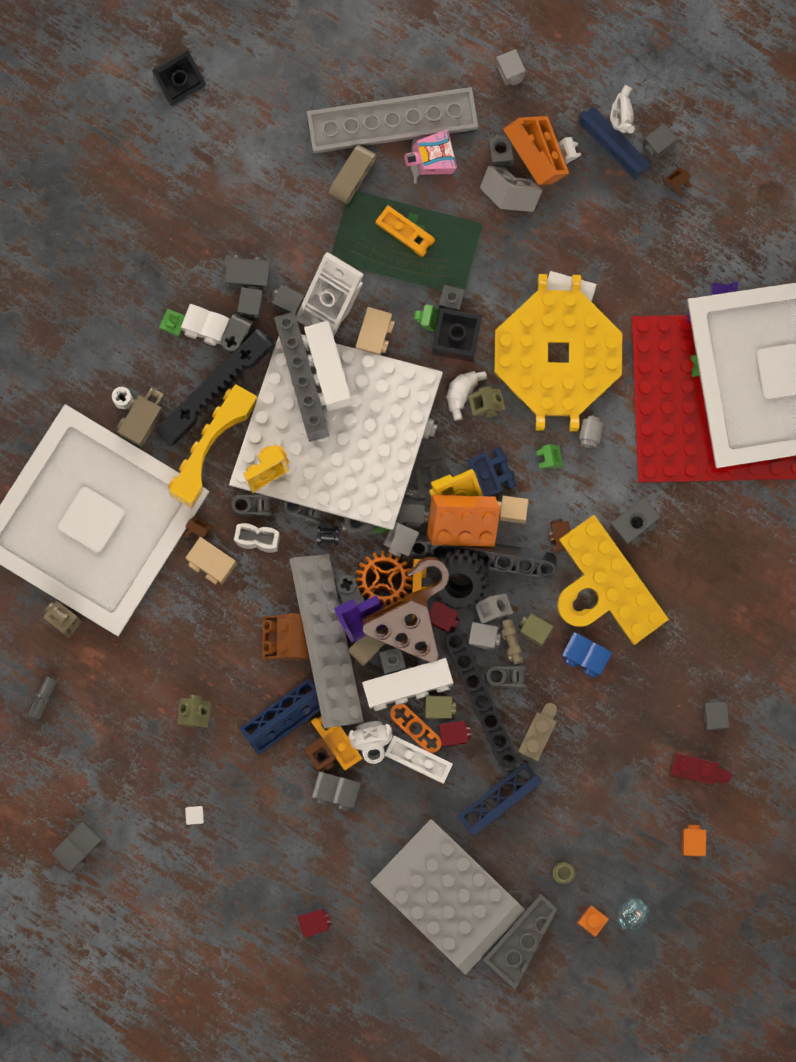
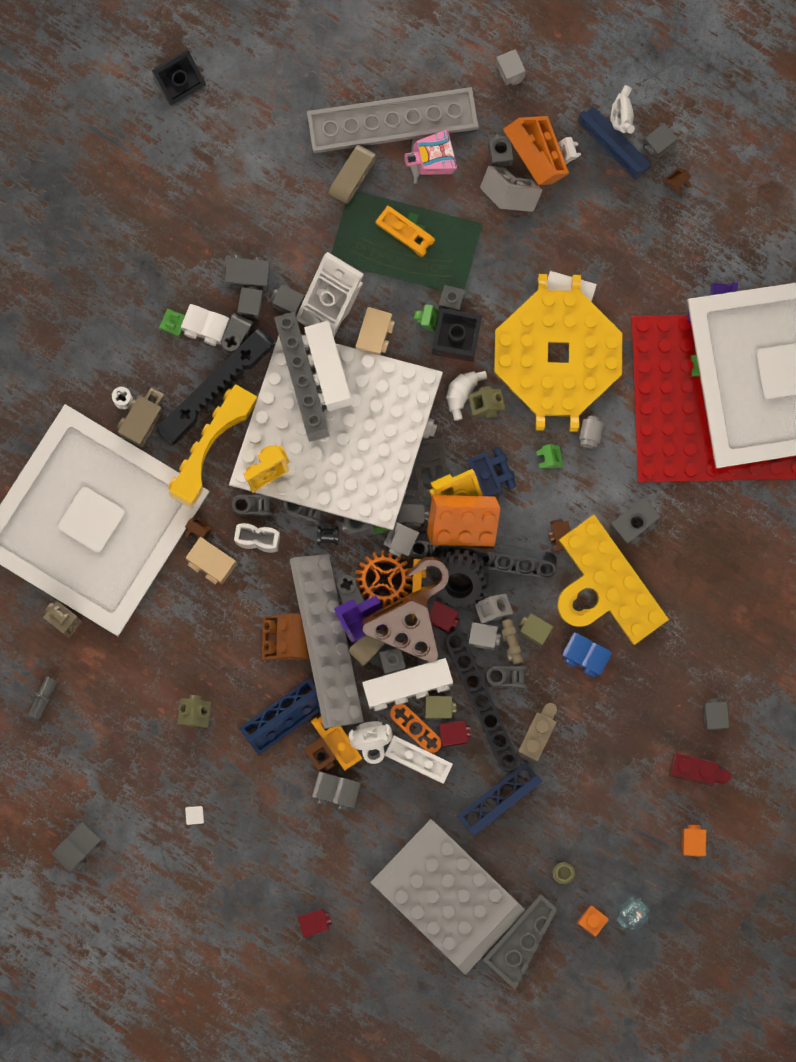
tan brick [498,496,528,523] -> none

